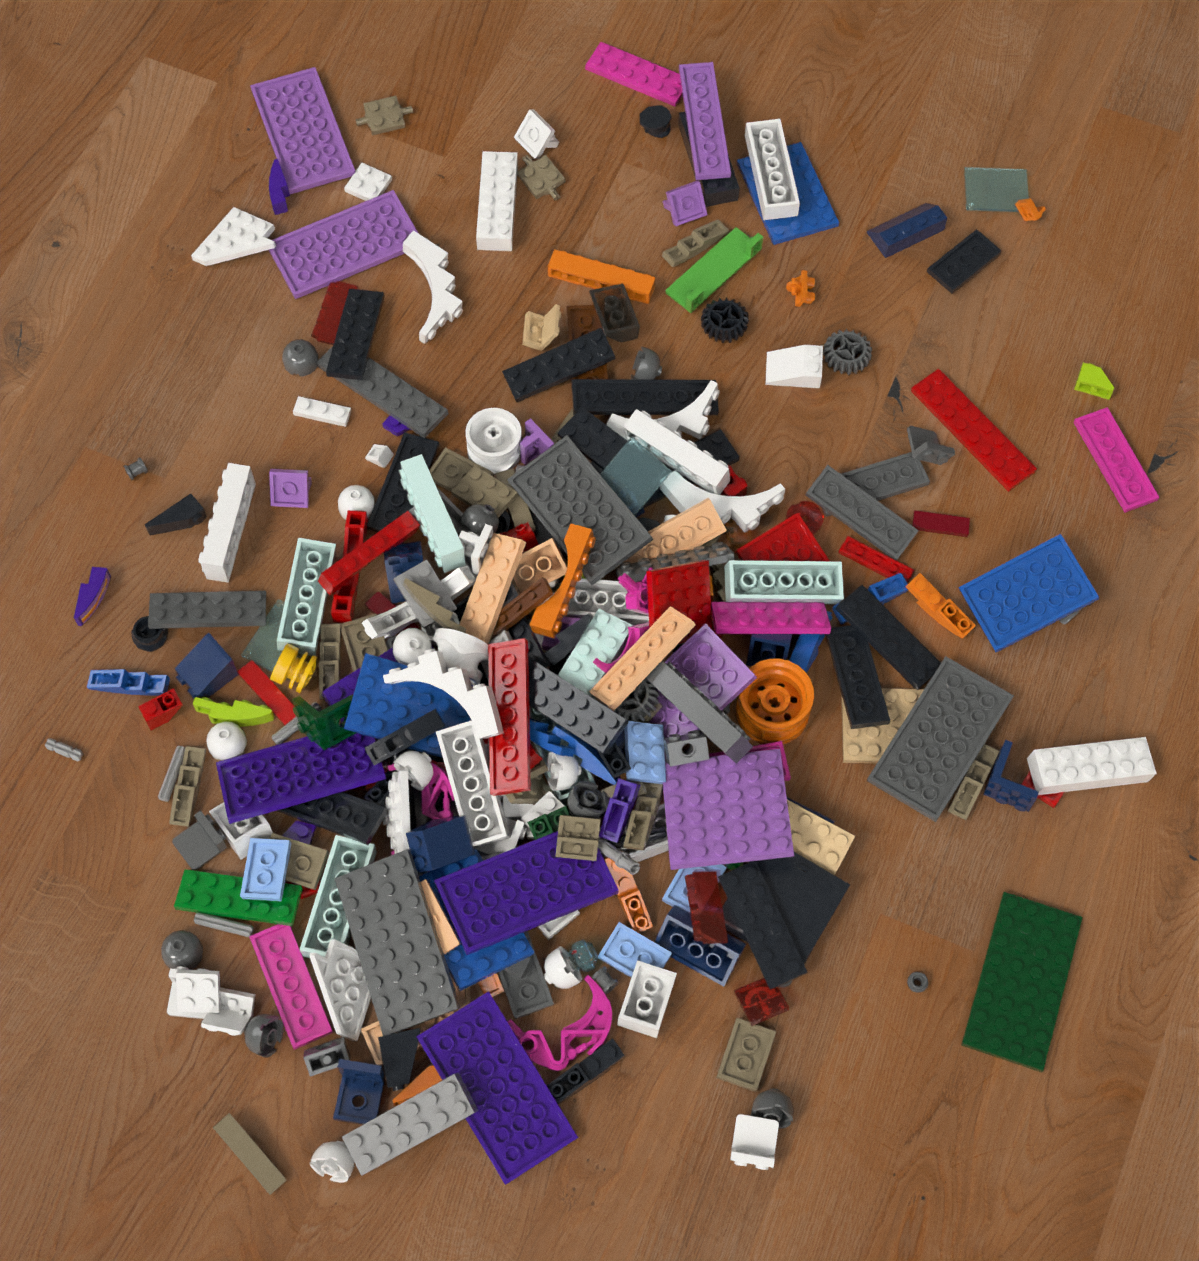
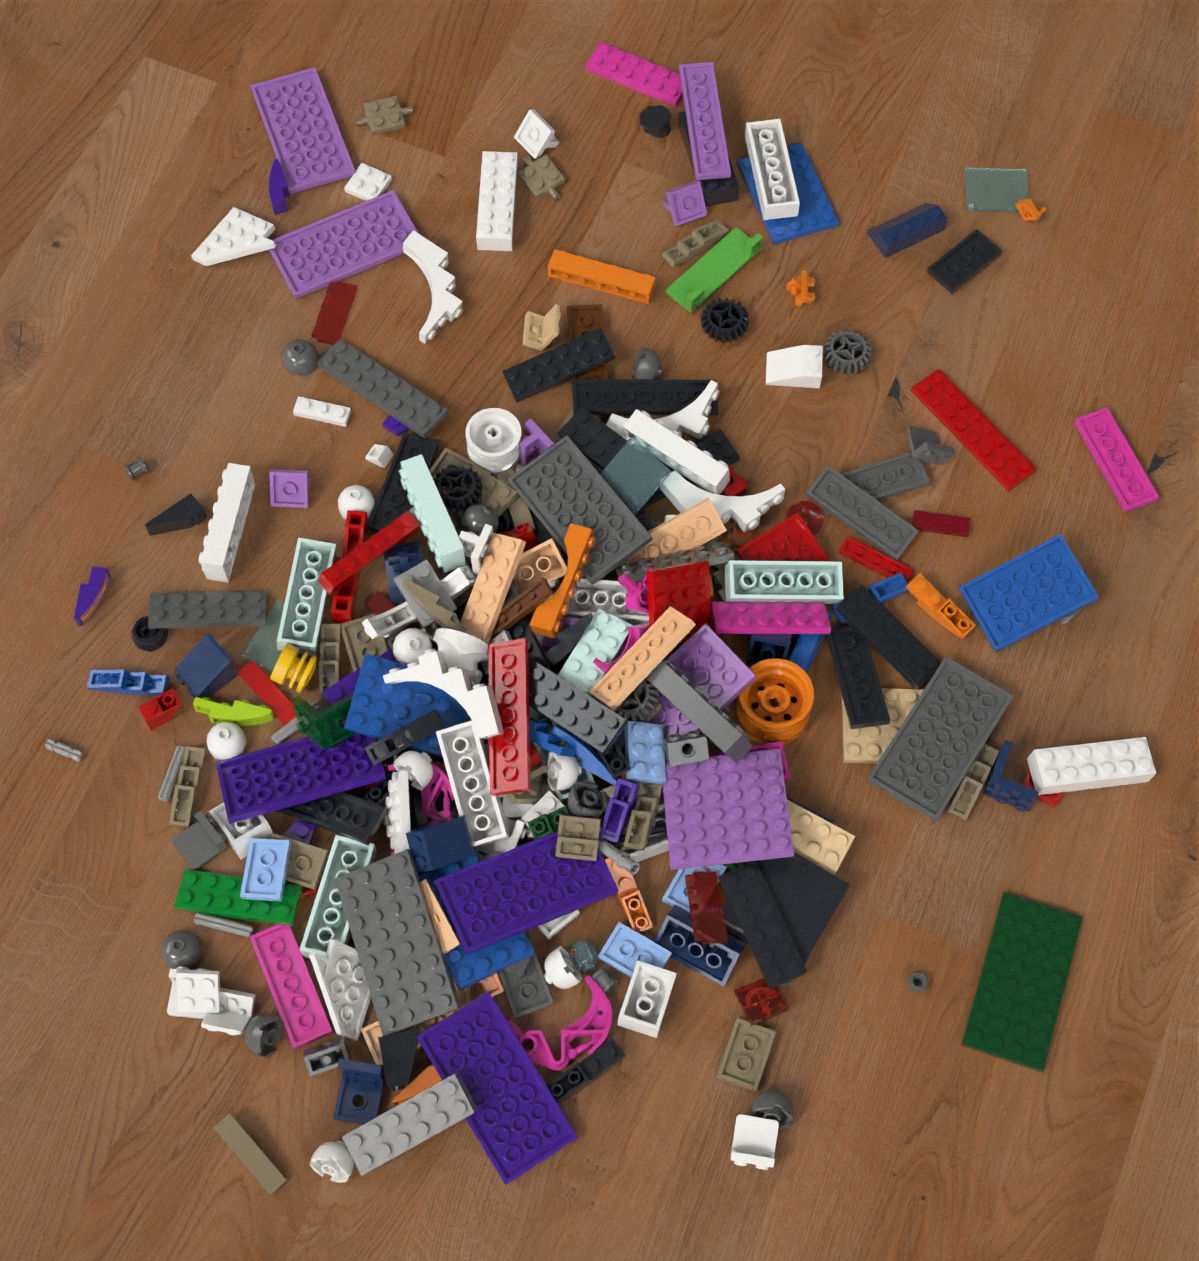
black plate [326,289,385,380] -> none
clear smoke slope [589,283,640,342] -> none
lime slope [1074,362,1114,400] -> none
none -> black gear [433,463,483,513]

